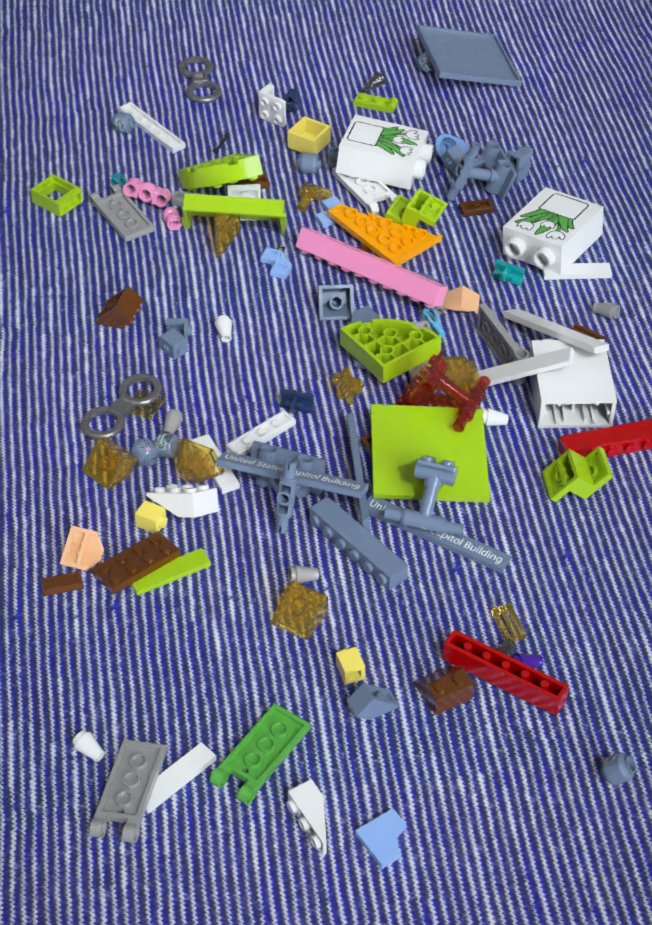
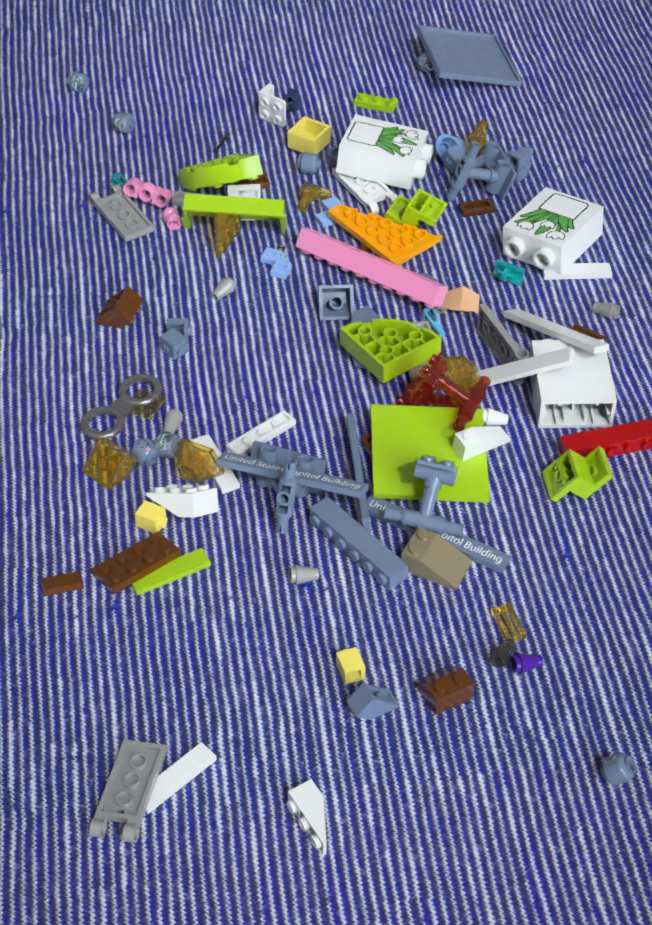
lime window [30,174,83,217] -> none
light nougat slope [60,525,104,571] -> none
white cone [72,730,105,762] -> none
white tile [118,102,186,153] -> none
flat silver bar [179,56,222,103] -> none
bright green hinge [210,703,311,805] -> none
white cone [215,315,232,342] -> none
clear yellow slope [271,580,328,640] -> none
dark blue hips [280,388,315,414] -> none
clear yellow hips [332,367,364,404] -> none
light blue tile [355,808,406,869] -> none
clear smoke cone [361,72,385,93] -> none
red brick [442,629,569,716] -> none
none -> head [67,72,90,93]
none -> light grey cone [211,277,236,301]
none -> dark tan slope [401,526,472,591]
none -> white slope [452,426,511,461]
none -> clear yellow plate [467,119,488,158]

